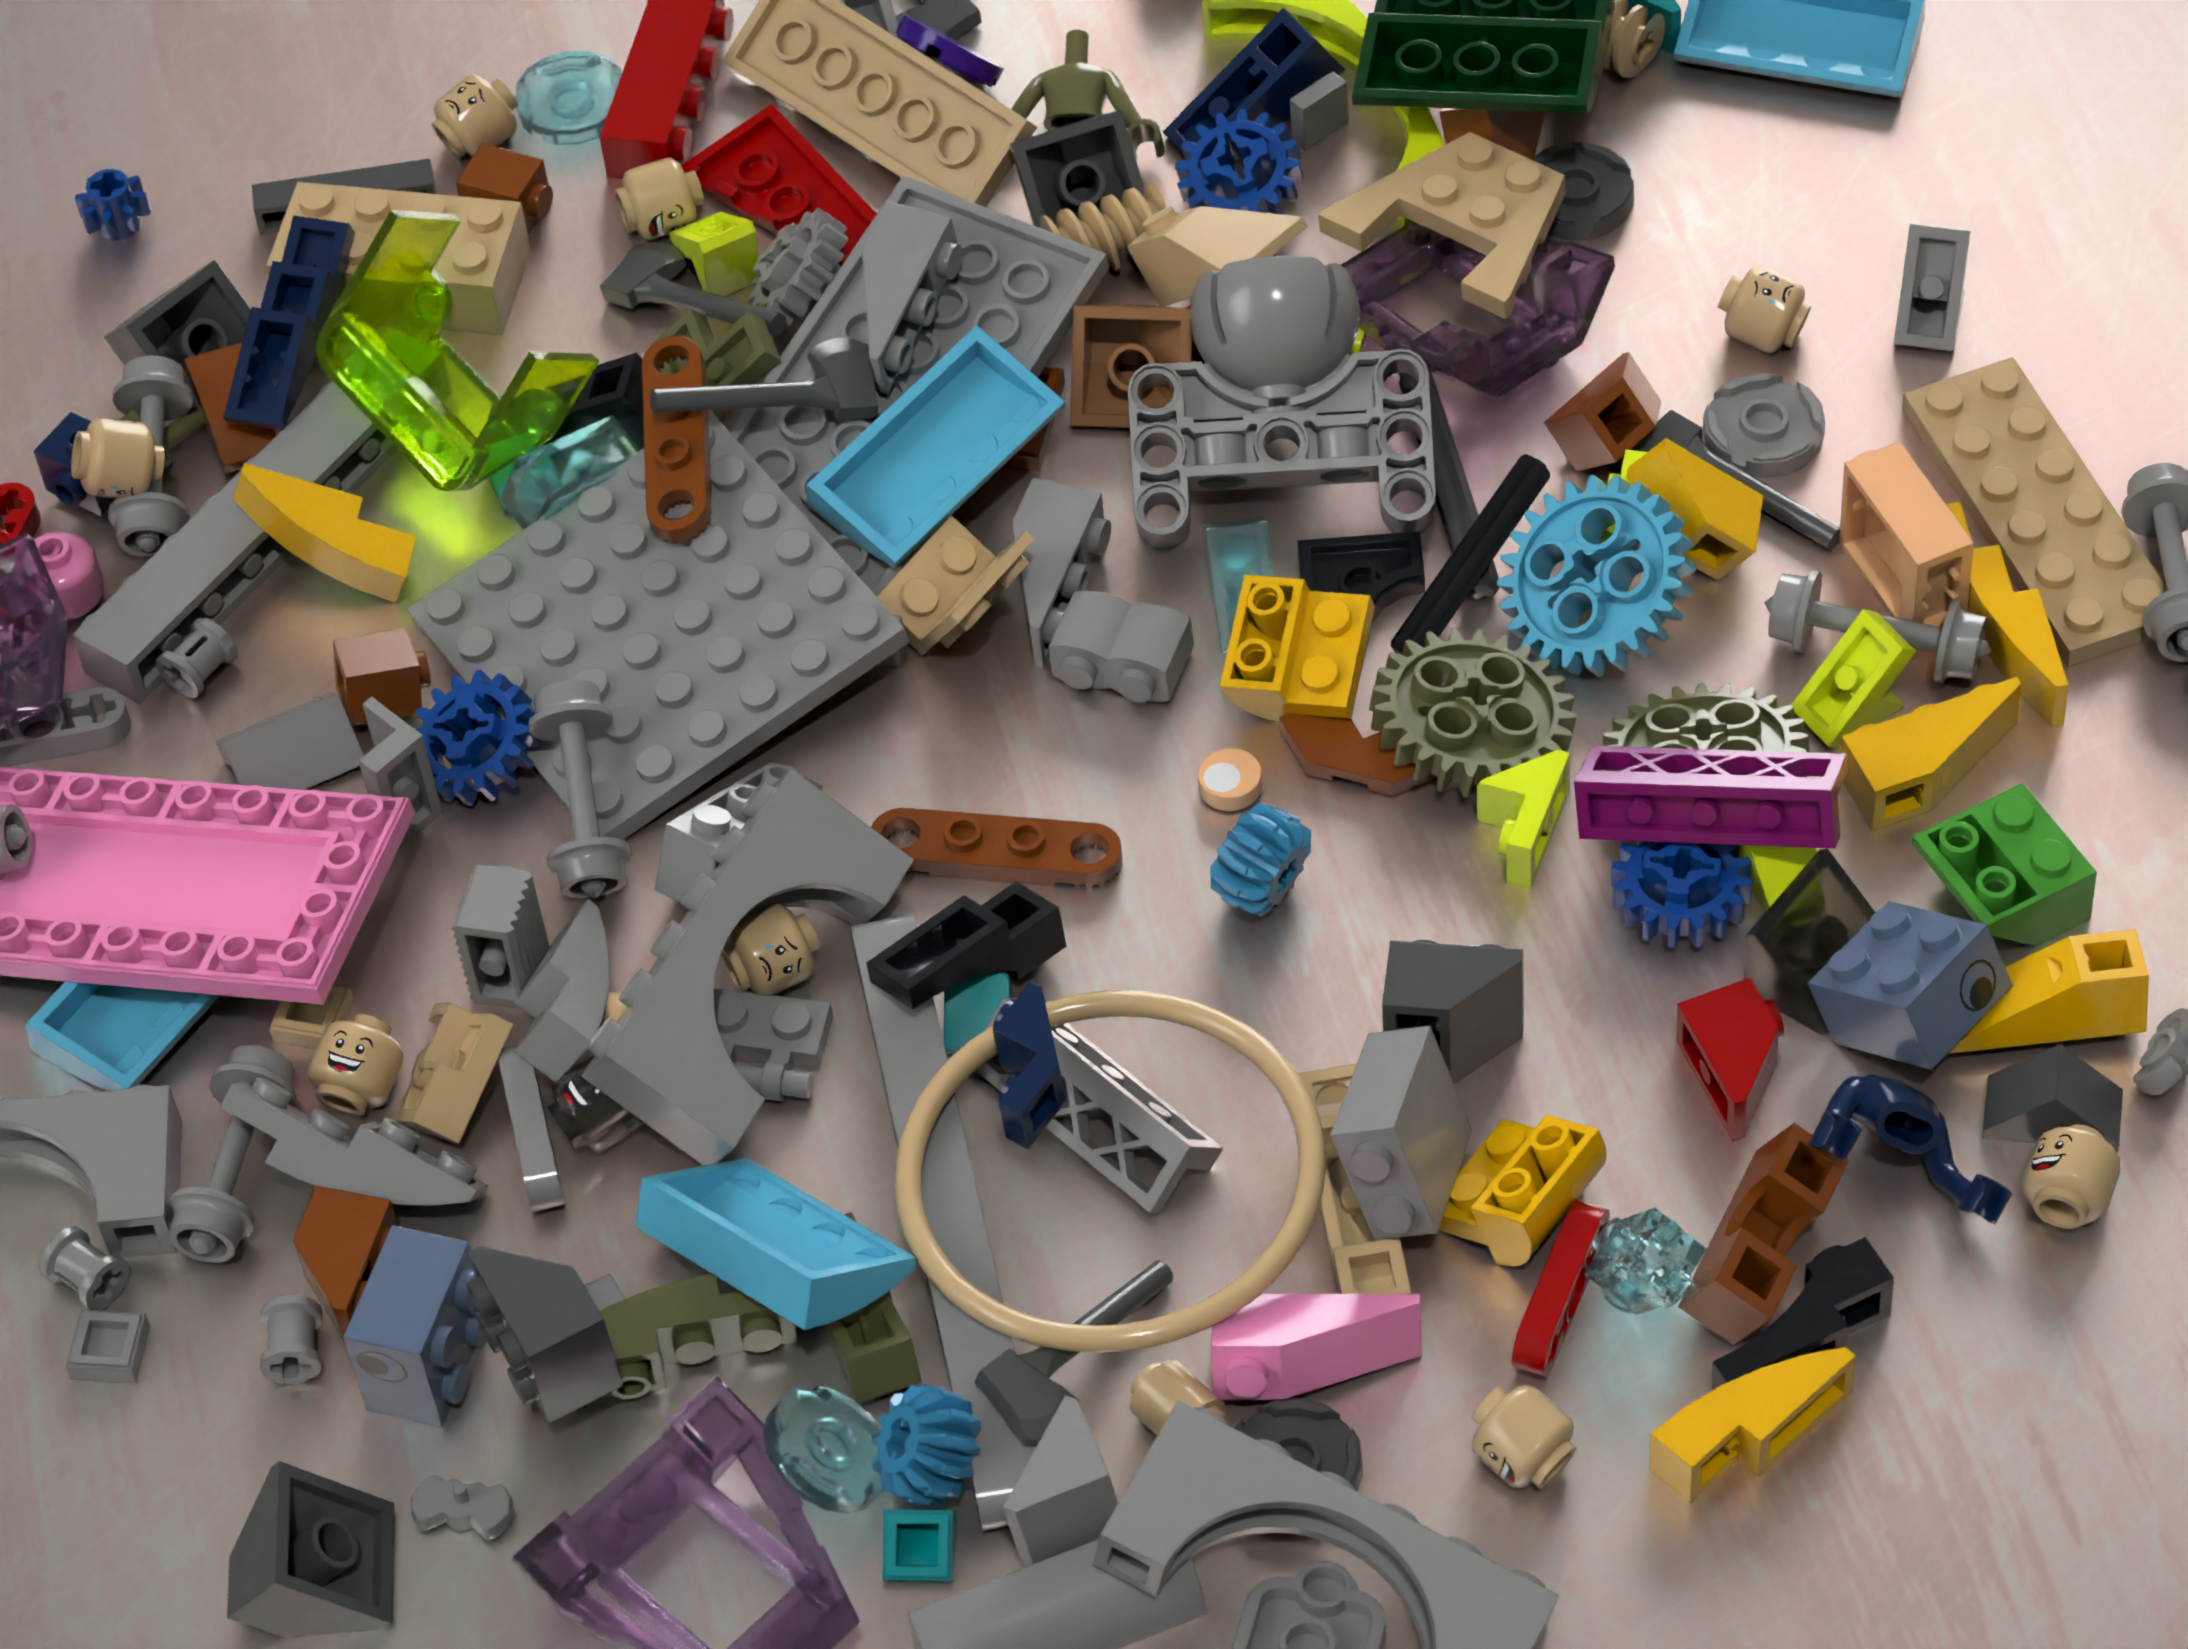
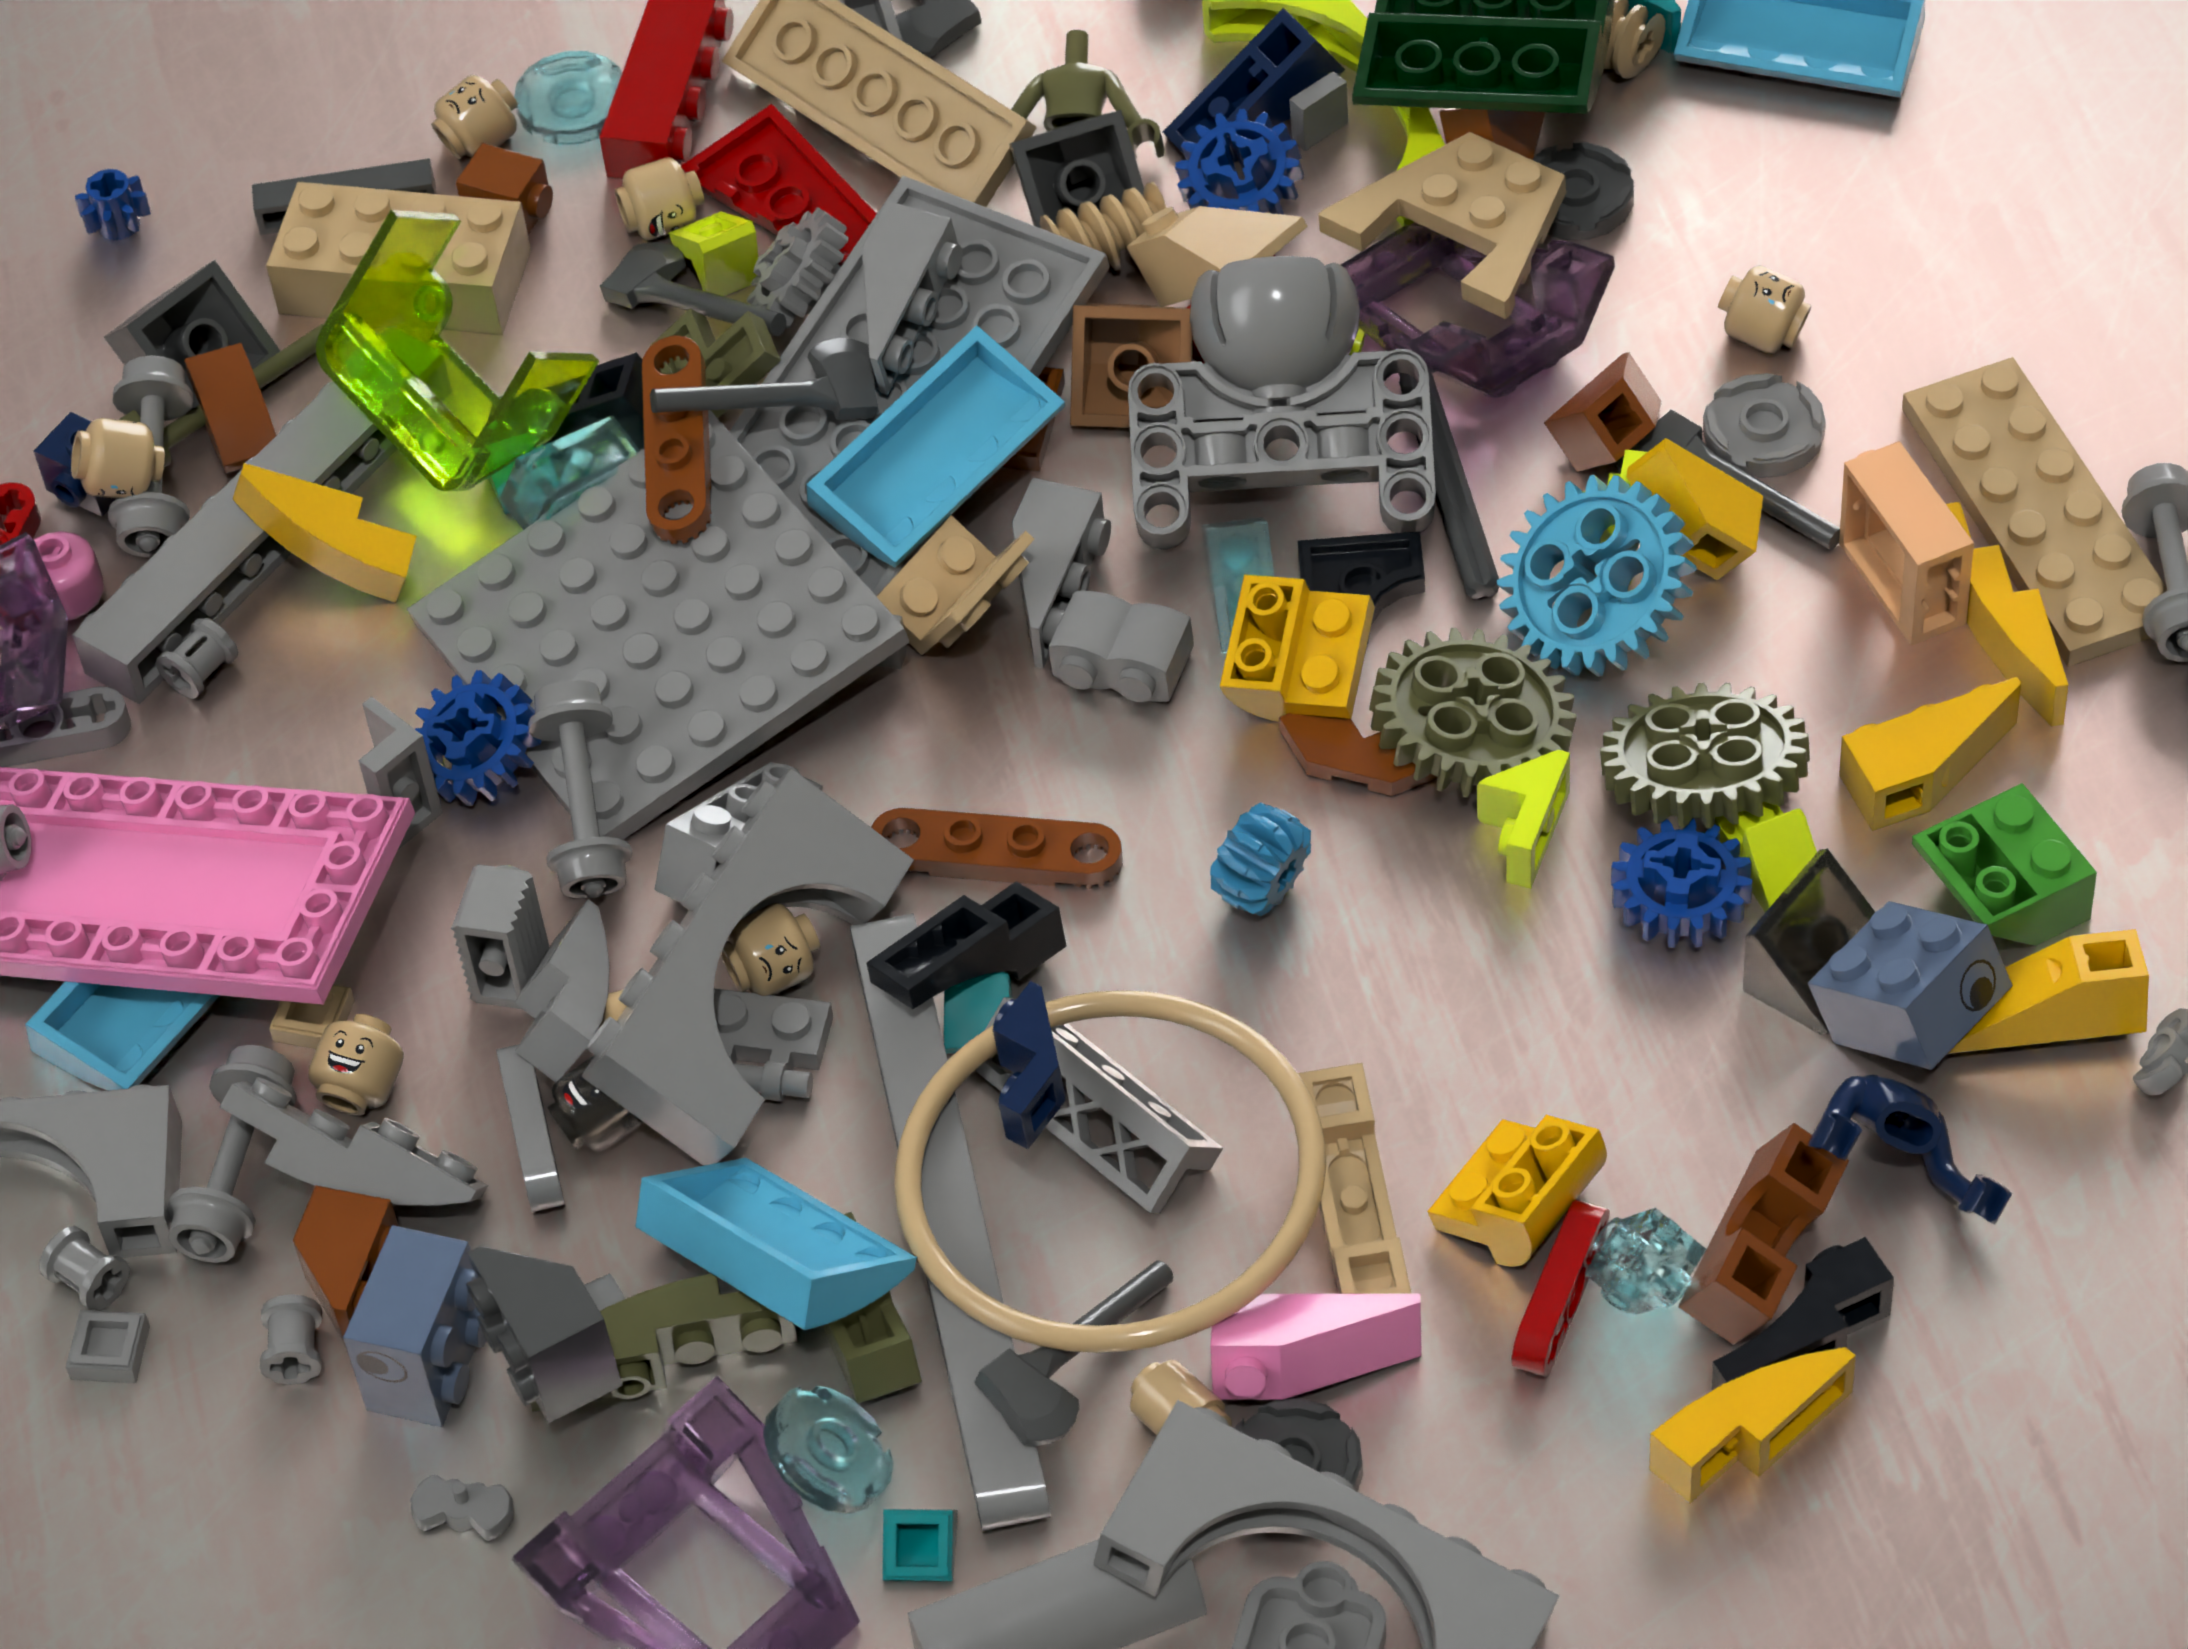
light grey panel [215,692,364,790] -> none
dark blue slope [223,215,355,430] -> none
dark grey slope [227,1461,394,1638] -> none
dark orange brick [333,628,431,726] -> none
tan slope [396,1002,513,1143] -> none
dark azure gear [872,1385,981,1506] -> none
dark purple tile [896,14,1005,87] -> none
light grey slope [1002,1395,1118,1568] -> none
light nougat tile [1198,748,1262,811] -> none
light grey brick [1330,1026,1472,1240] -> none
dark grey slope [1382,940,1524,1084] -> none
black axle [1390,454,1550,655] -> none
tan head [1471,1385,1577,1489] -> none
magenta fence [1574,746,1848,849] -> none
red slope [1676,978,1784,1142] -> none
light grey piece [1764,570,1992,684] -> none
neon yellow slope [1791,609,1917,748] -> none
light grey slope [1894,224,1971,351] -> none
dark grey slope [1982,1044,2123,1152] -> none
tan head [2023,1124,2120,1229] -> none

